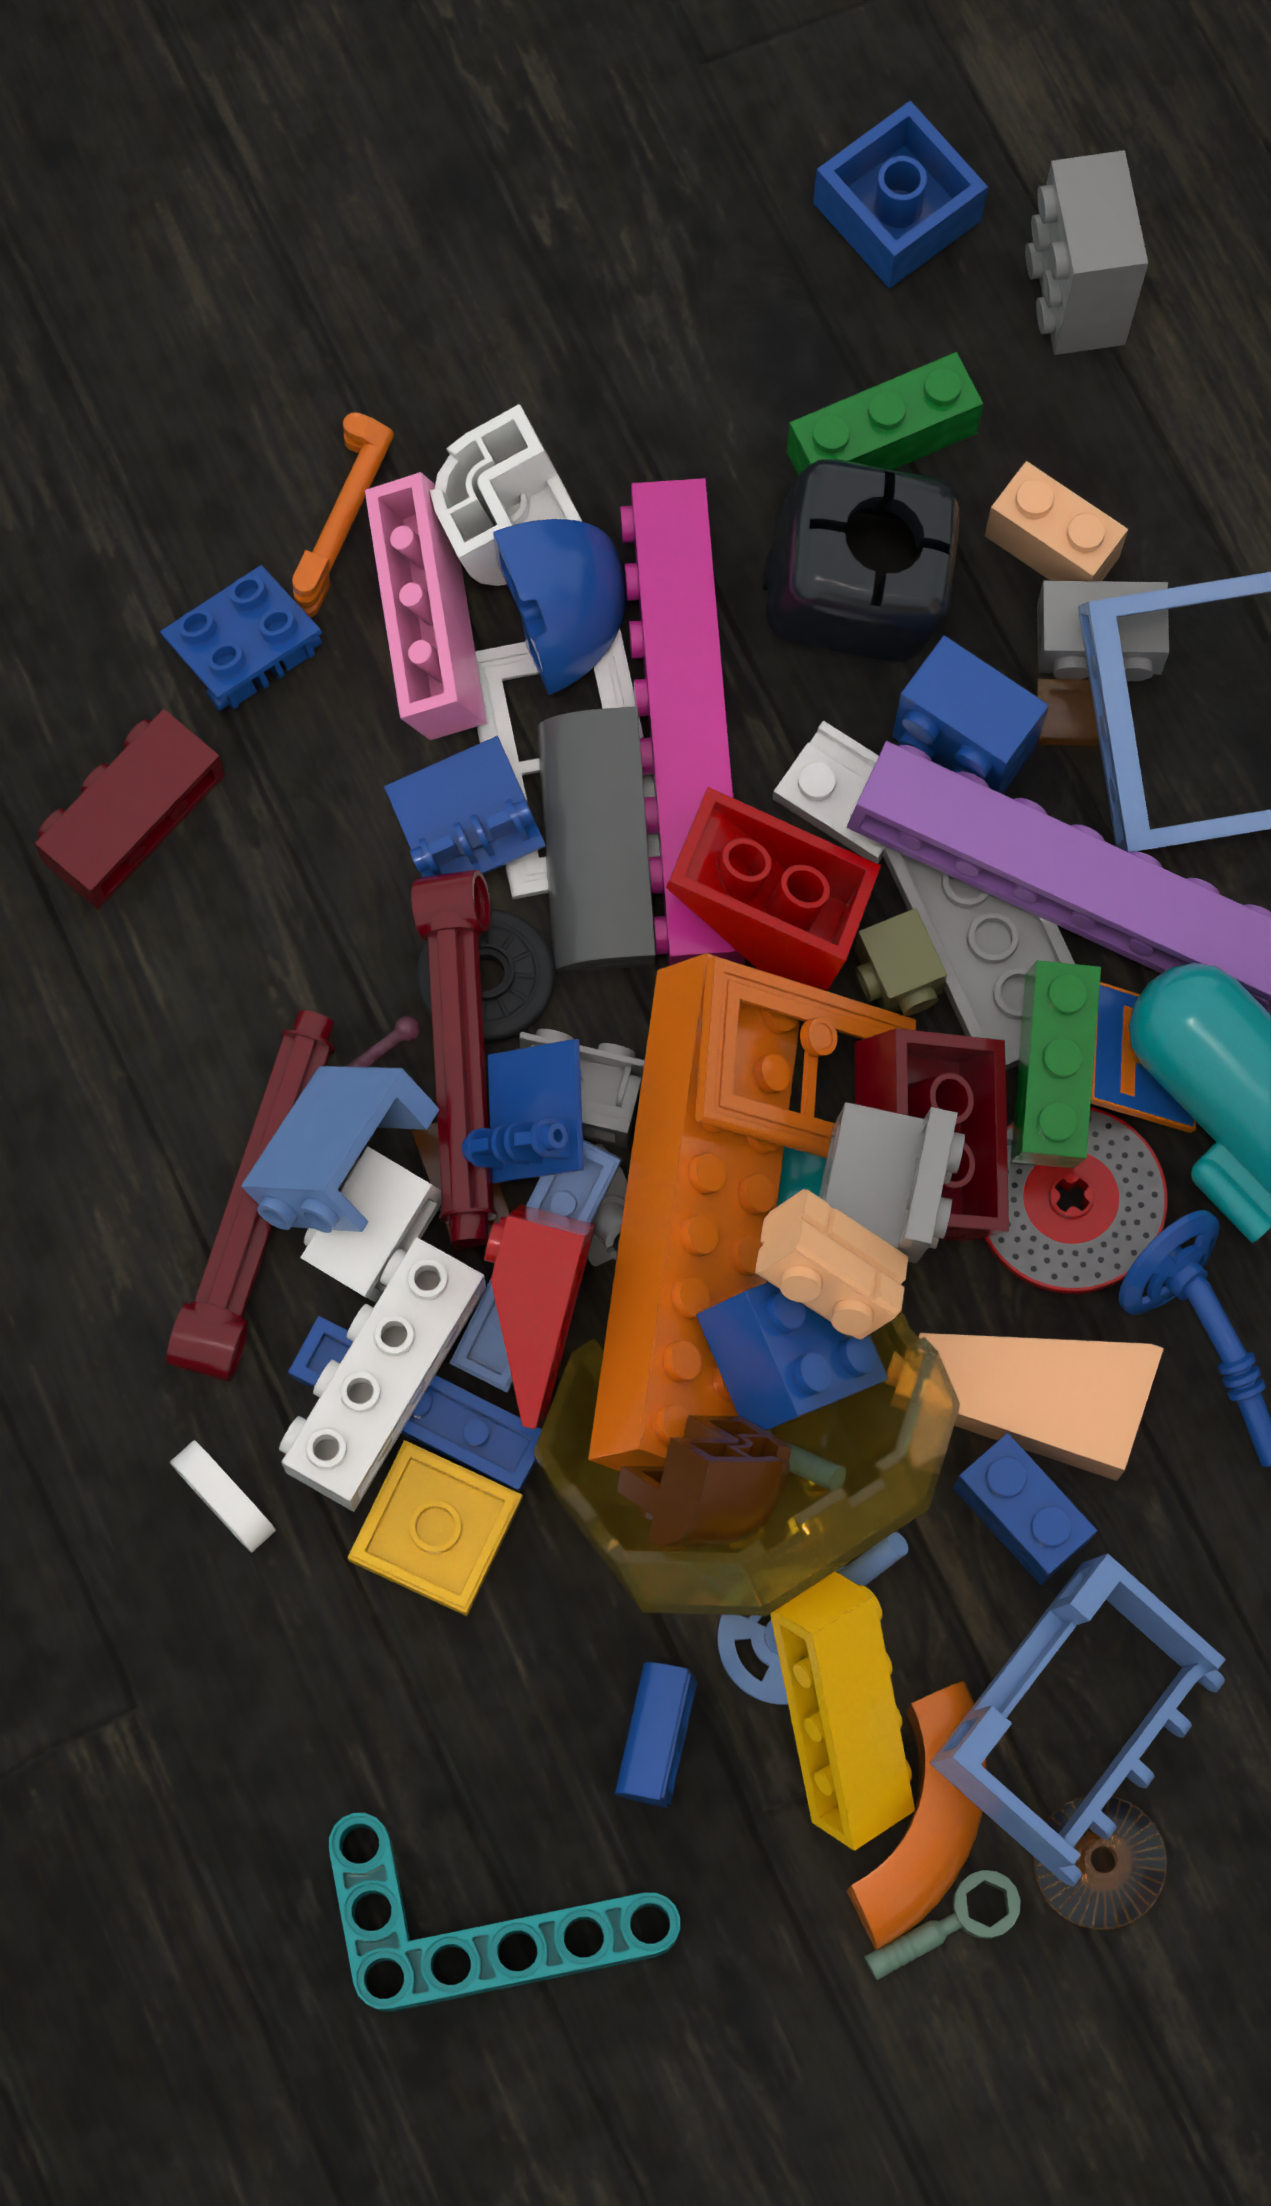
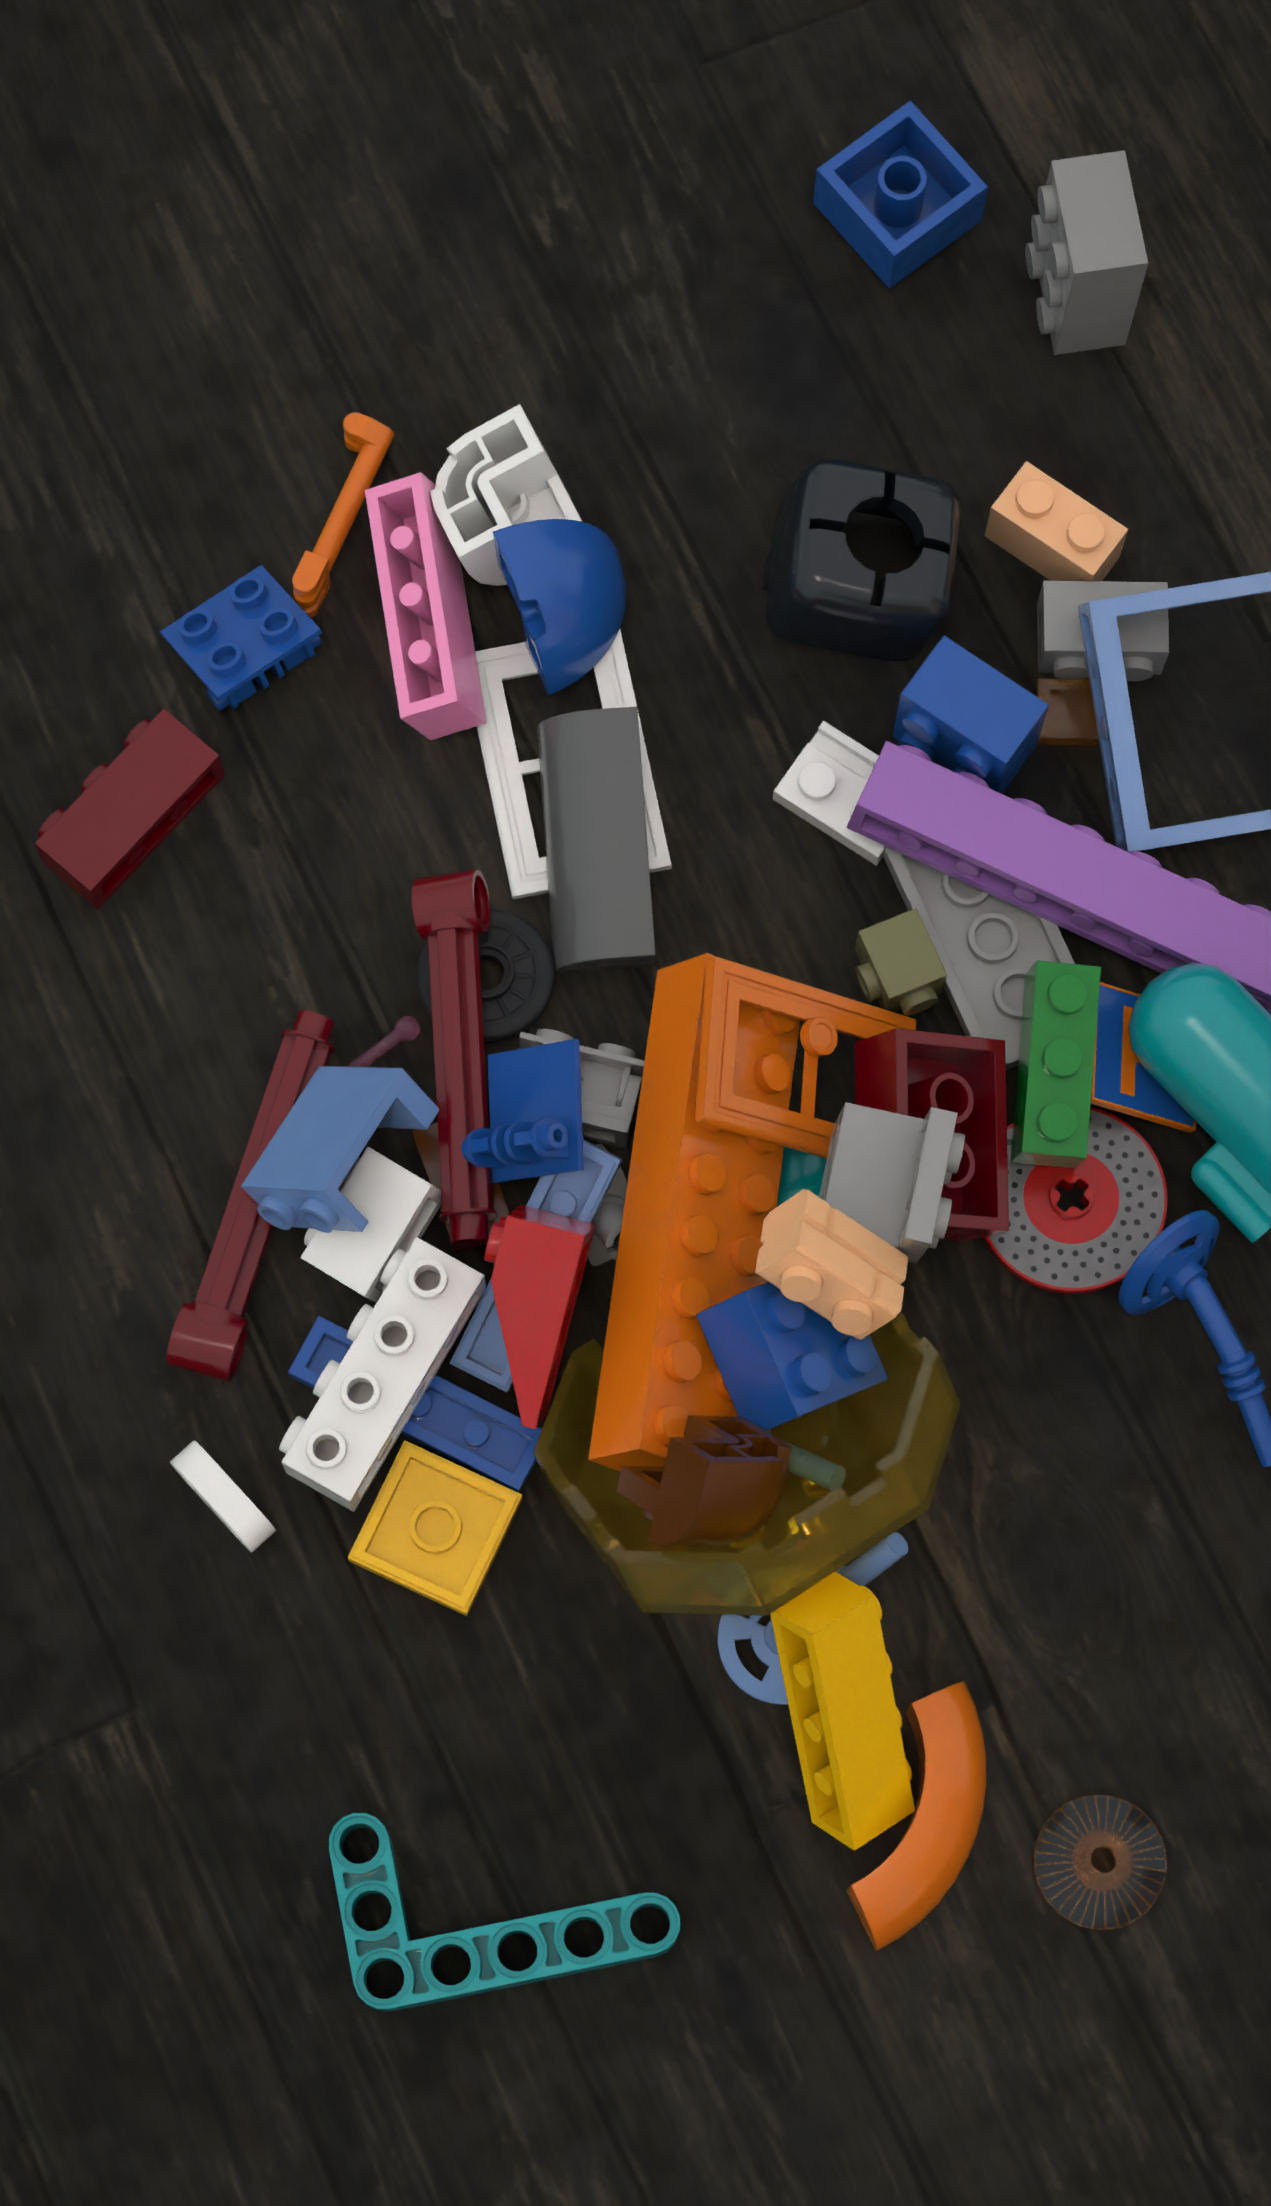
blue hinge [384,736,546,877] -> none
blue brick [615,1662,698,1808] -> none
dark pink brick [620,478,745,966] -> none
red slope [666,787,881,991] -> none
green brick [787,352,983,476] -> none
sand green piece [864,1870,1021,1980] -> none
light nougat slope [889,1333,1164,1481] -> none
medium blue hinge [929,1553,1226,1886] -> none
blue brick [953,1433,1097,1585] -> none

